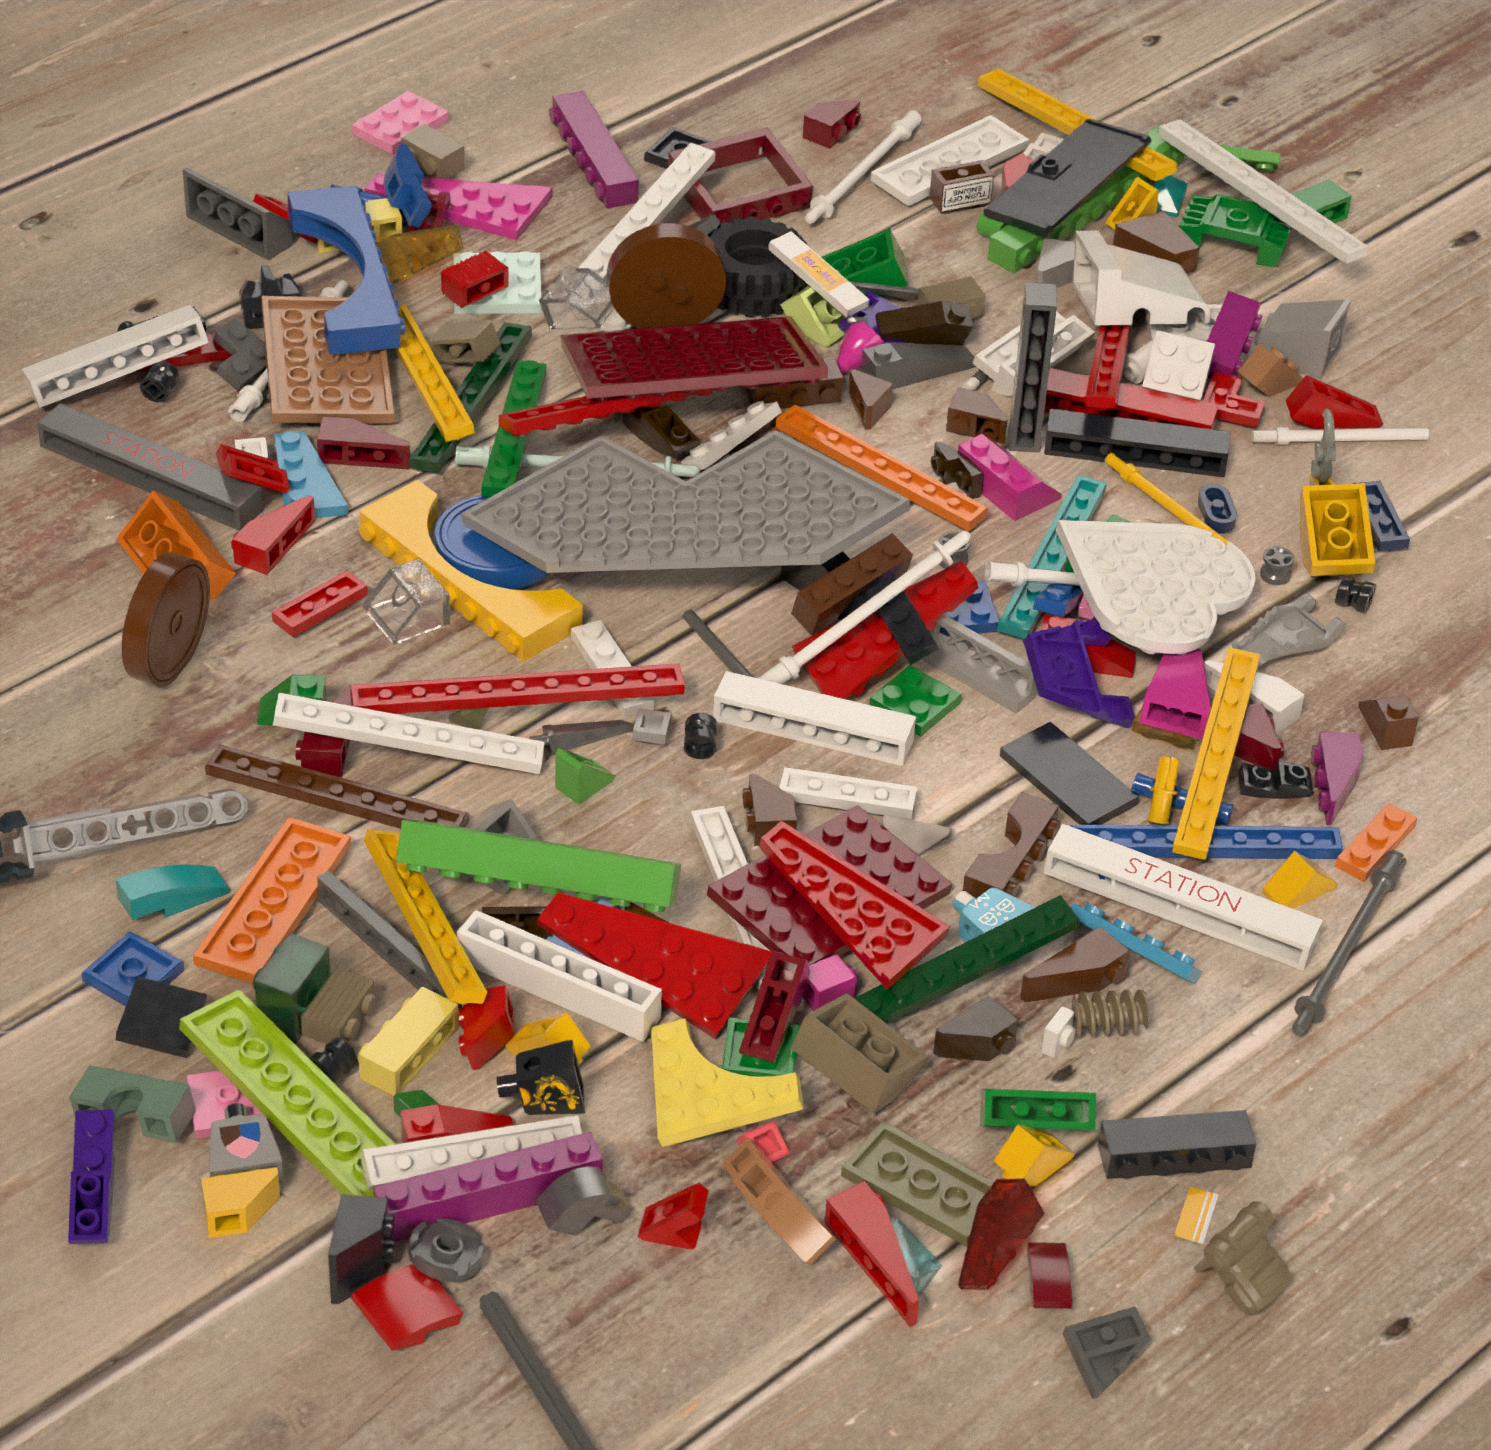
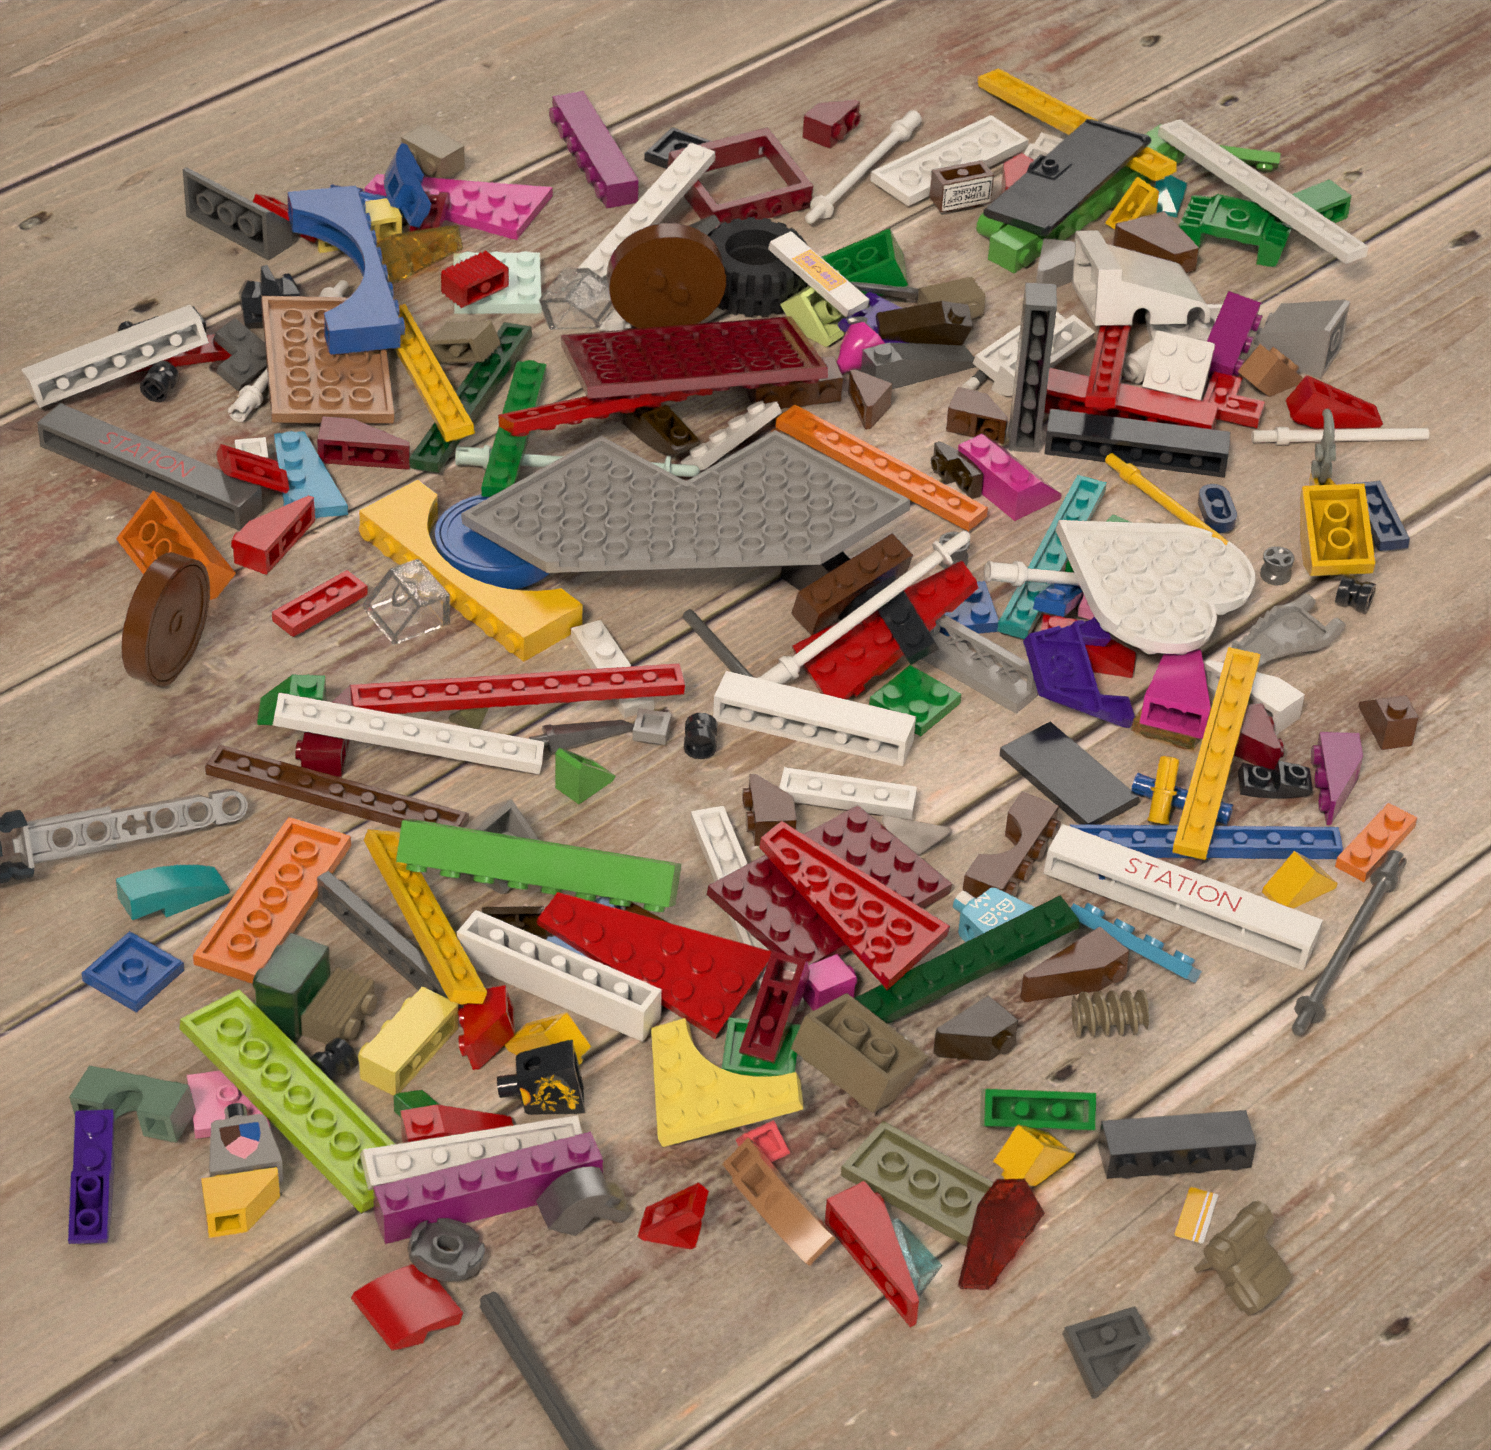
black tile [115,976,207,1058] -> none
black slope [328,1194,396,1304] -> none
bright pink plate [352,91,449,155] -> none
dark red slope [1027,1242,1072,1309] -> none
white plate [1041,1006,1076,1058] -> none

